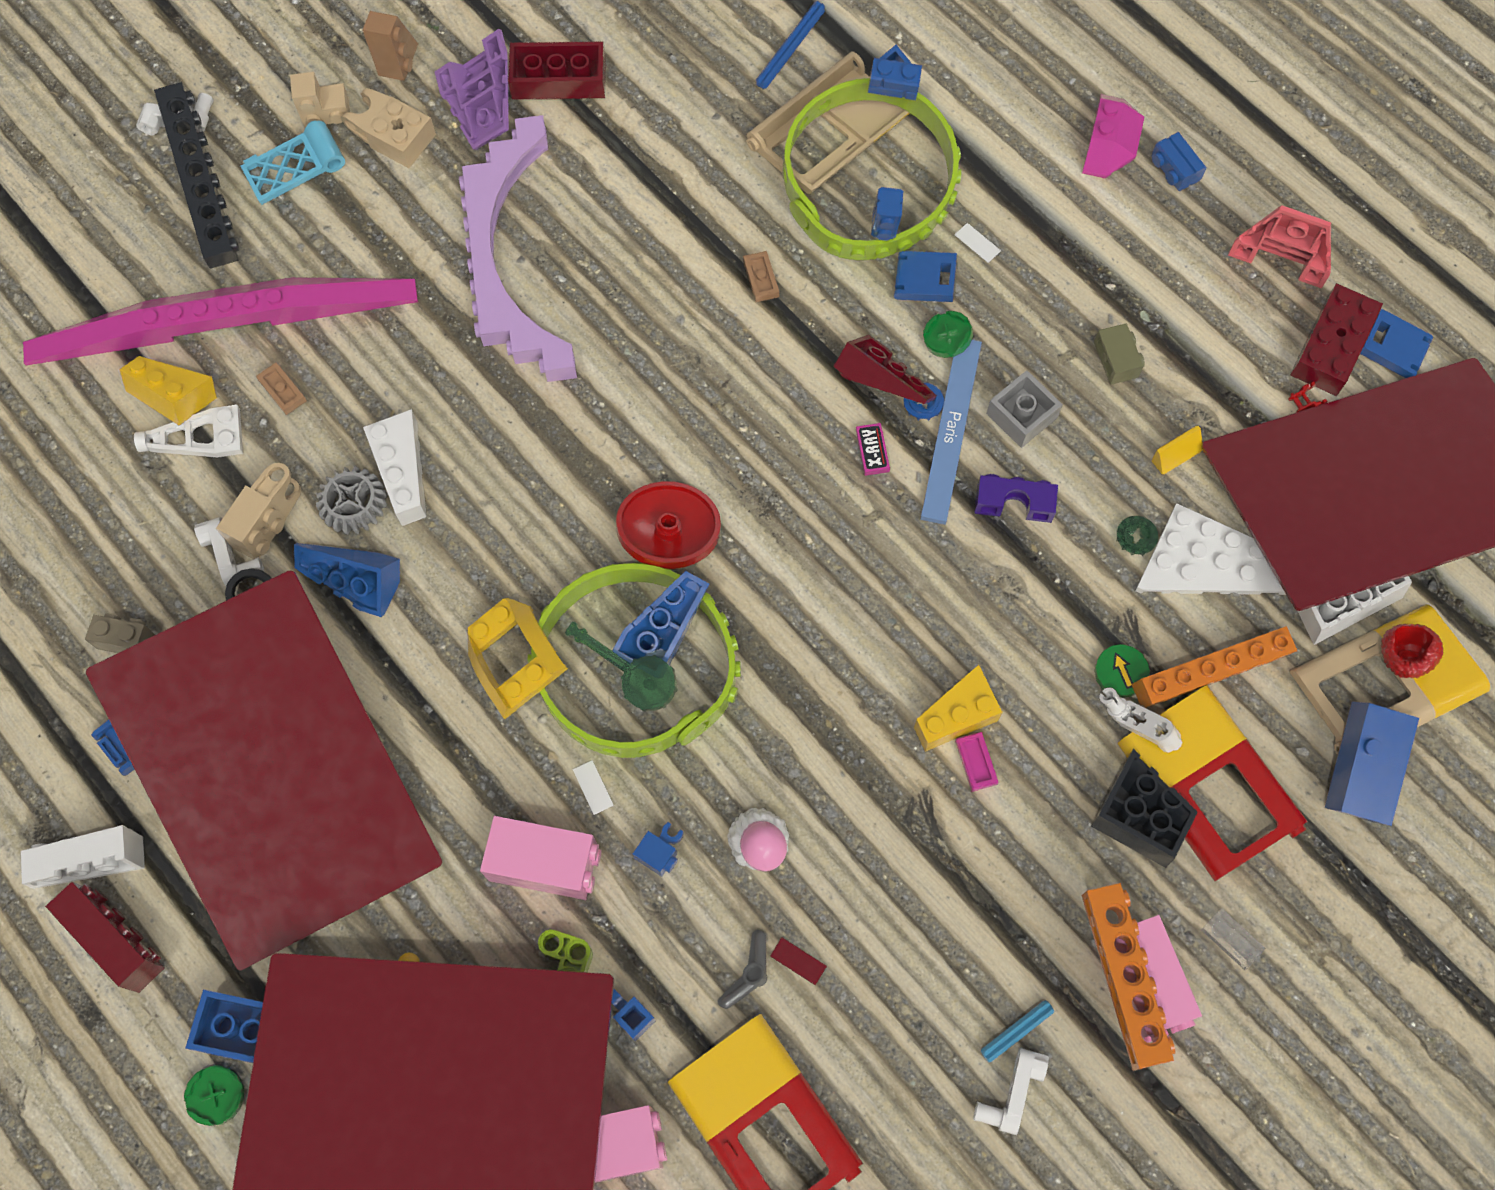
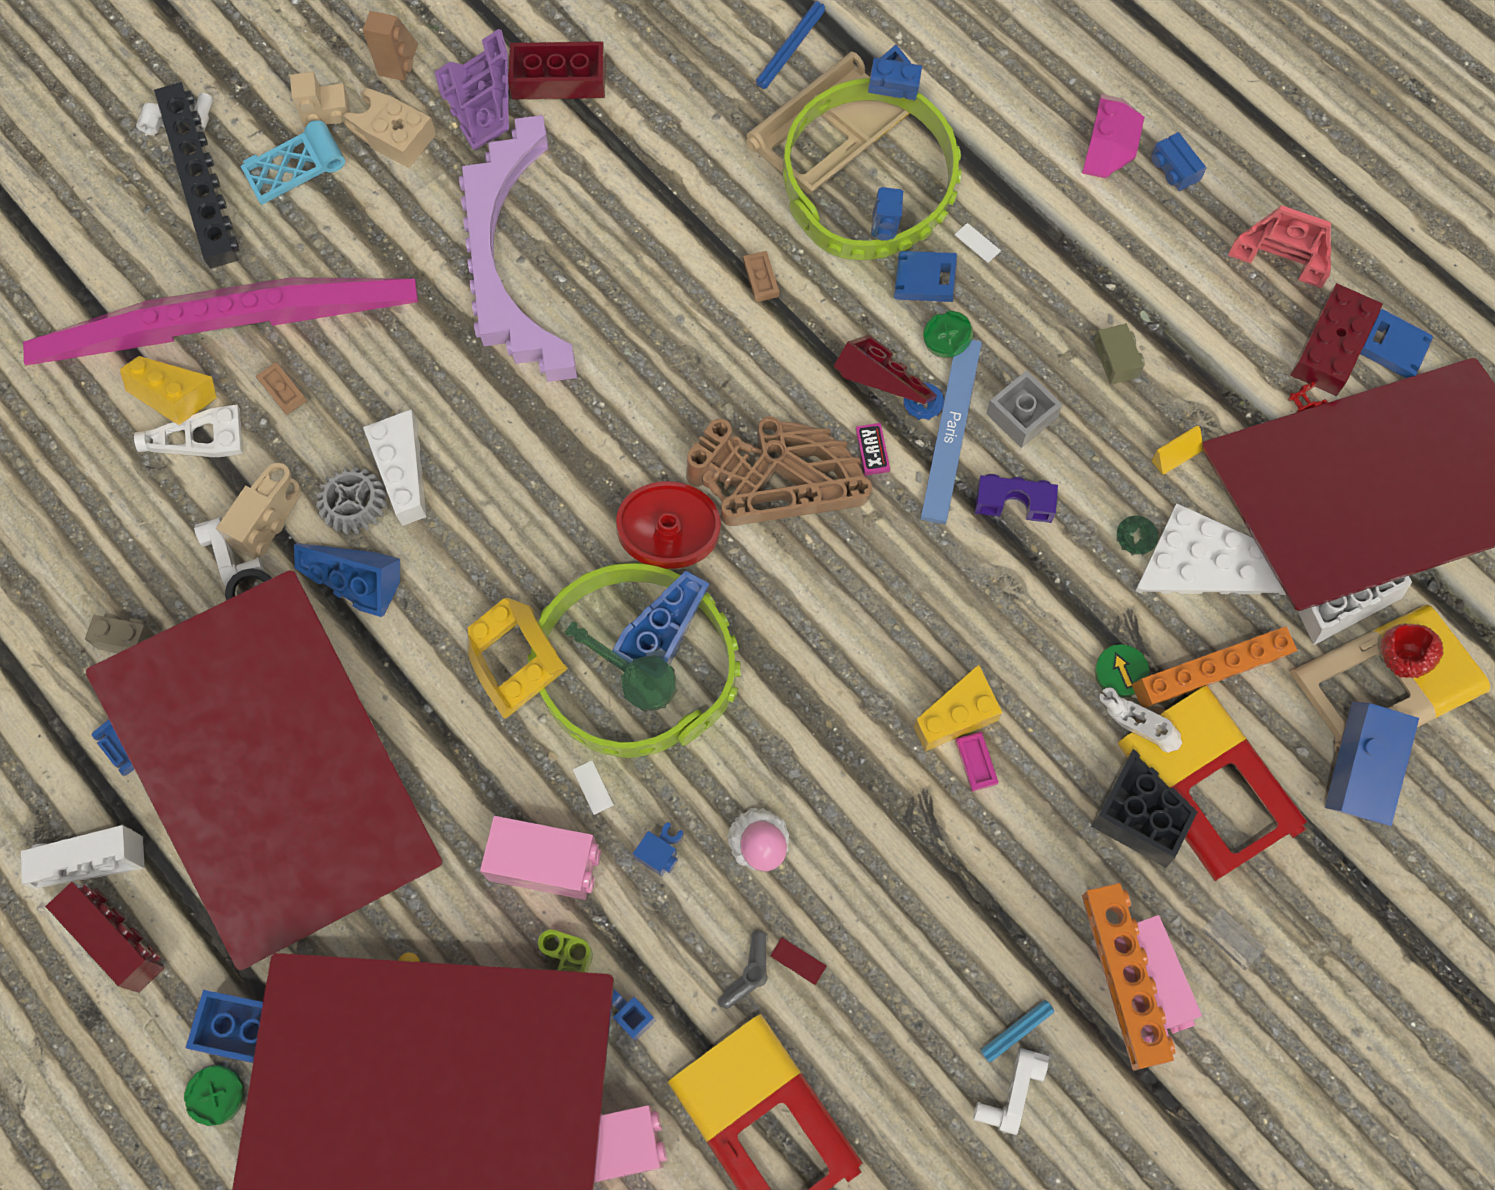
none -> medium nougat beam [686,416,872,526]

